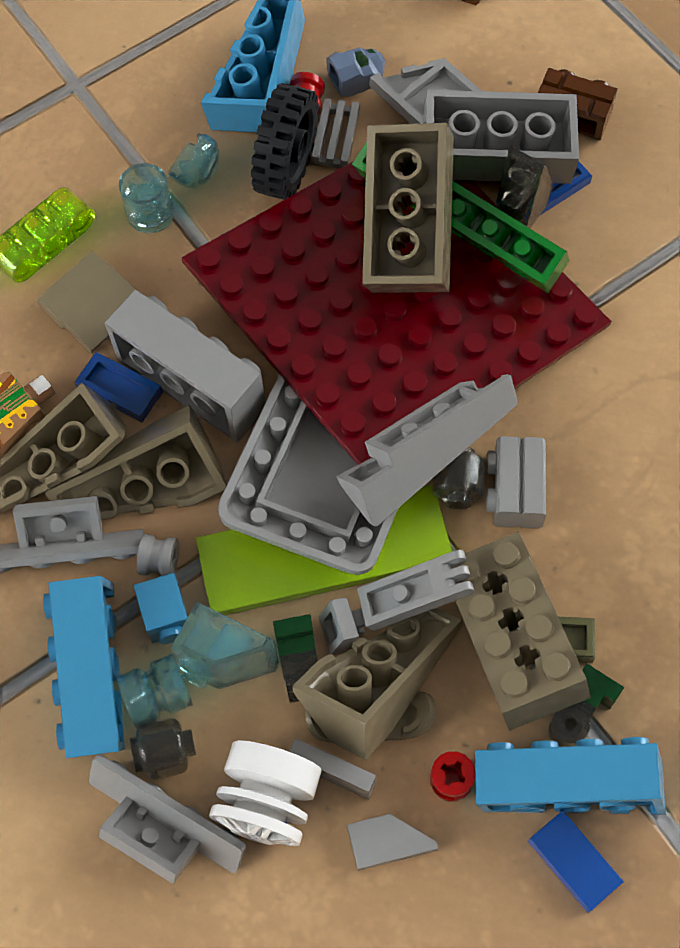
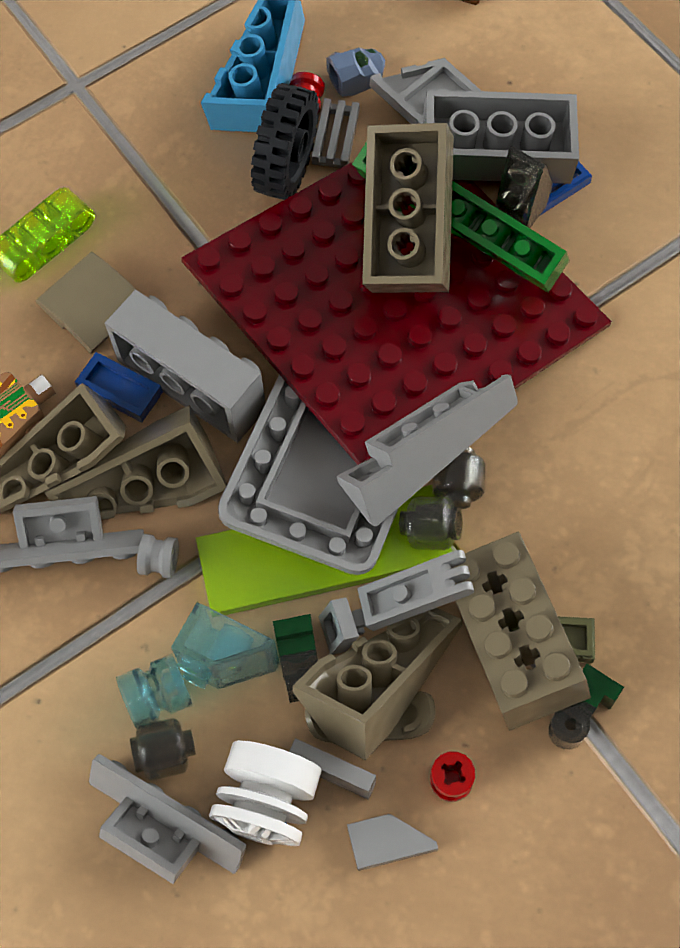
dark azure wedge [43,576,125,758] -> none
clear light blue wheel [119,163,174,233] -> none
dark azure brick [133,573,192,644] -> none
clear light blue hair [167,133,219,188] -> none
dark azure wedge [475,737,666,815] -> none
light grey brick [486,436,546,529] -> none
blue tile [528,810,624,913] -> none
reddish brown brick [538,68,618,140] -> none
none -> clear smoke head [399,496,463,551]

